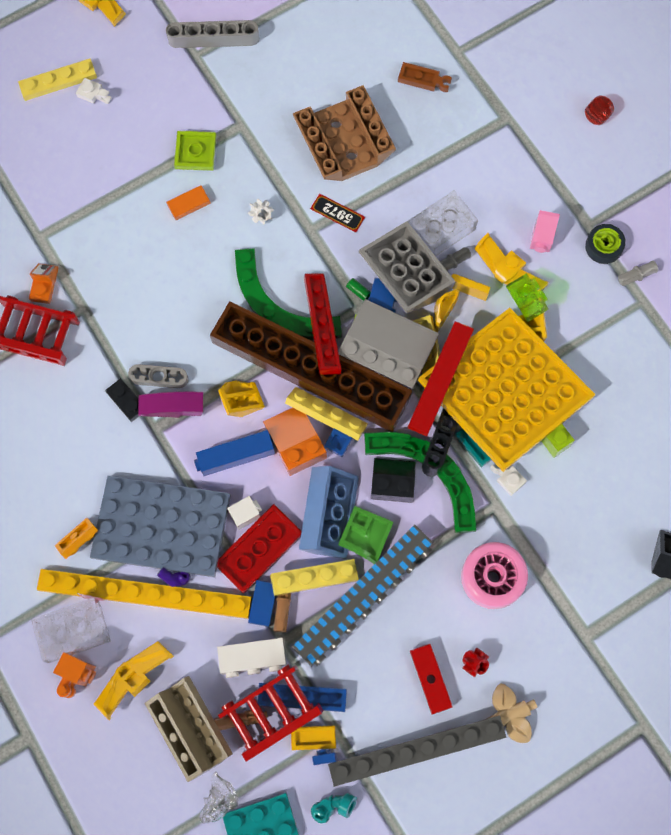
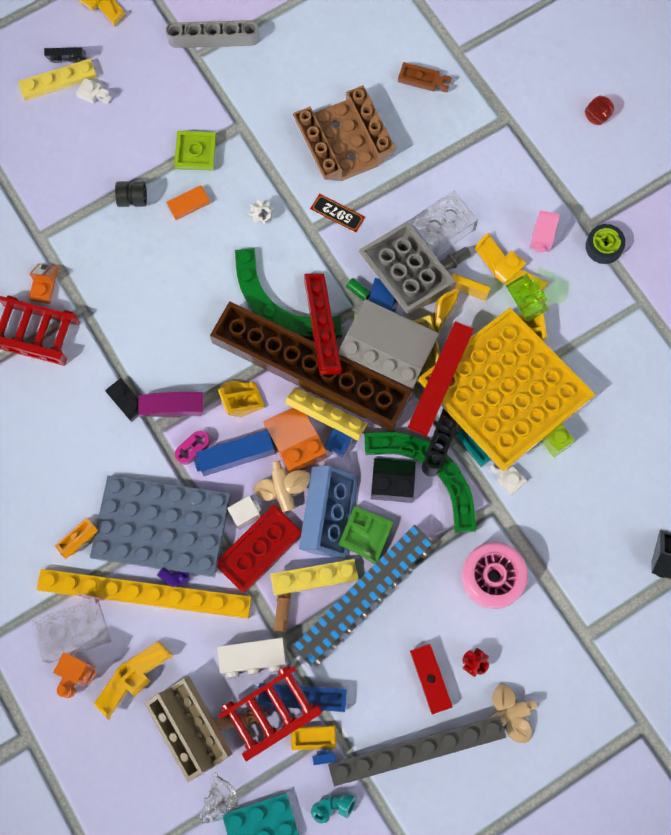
light grey beam [128,364,188,388] -> none
blue tile [248,580,276,627] -> none
light grey axle [618,261,658,286] -> none
none -> black plate [44,47,86,63]
none -> pearl dark grey wheel [115,181,147,207]
none -> dark pink beam [175,431,210,465]
none -> tan plant [253,460,310,512]

